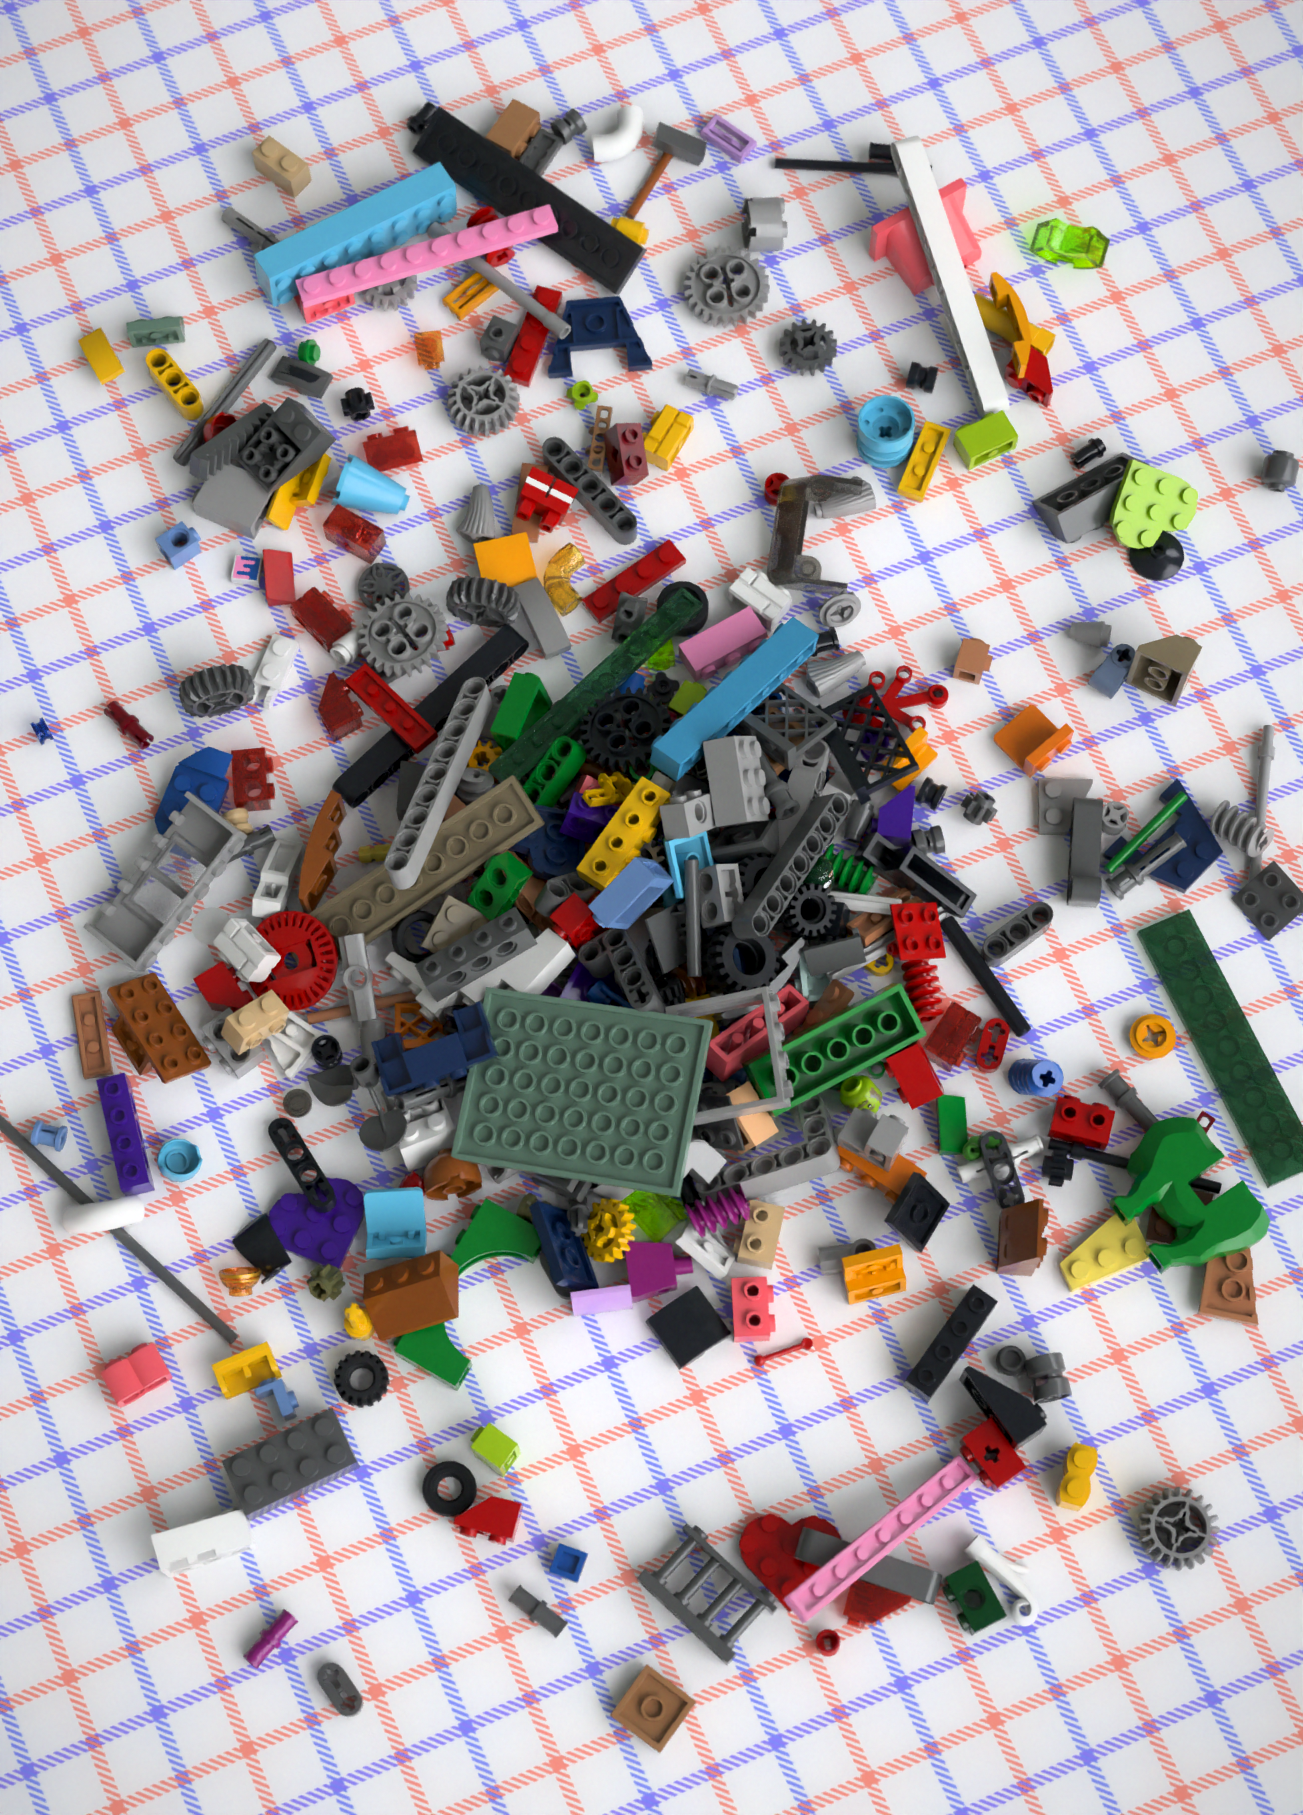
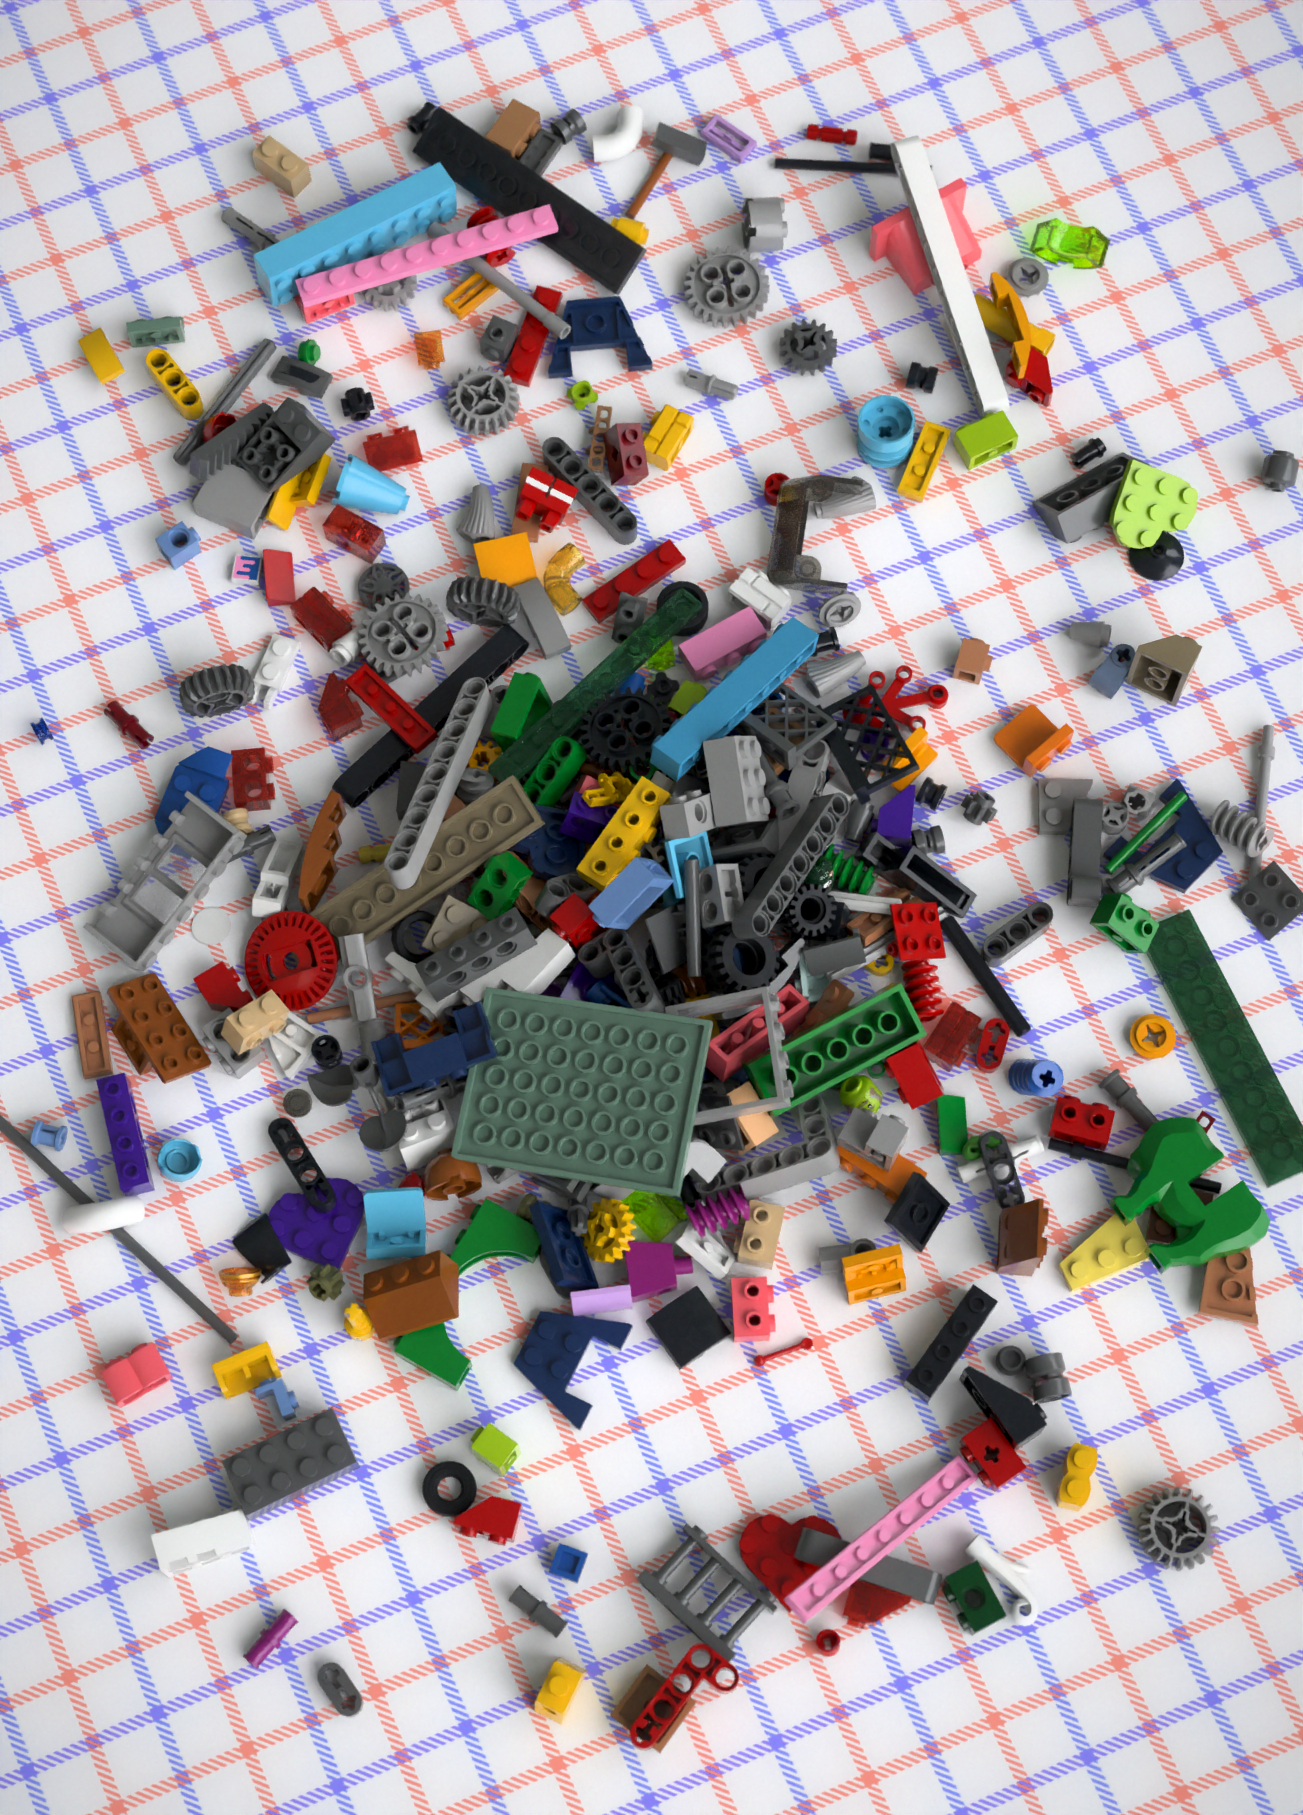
white brick [213,918,281,982] -> none
black tyre [334,1350,390,1408] -> none
black gear [1041,1149,1074,1187] -> none
none -> dark blue wing [513,1311,633,1431]
none -> yellow torso [534,1657,587,1725]
none -> red beam [629,1644,739,1751]
none -> red axle [806,124,858,145]
none -> light grey gear [1006,258,1049,298]
none -> green brick [1090,892,1160,954]
none -> light grey piece [1122,783,1156,818]

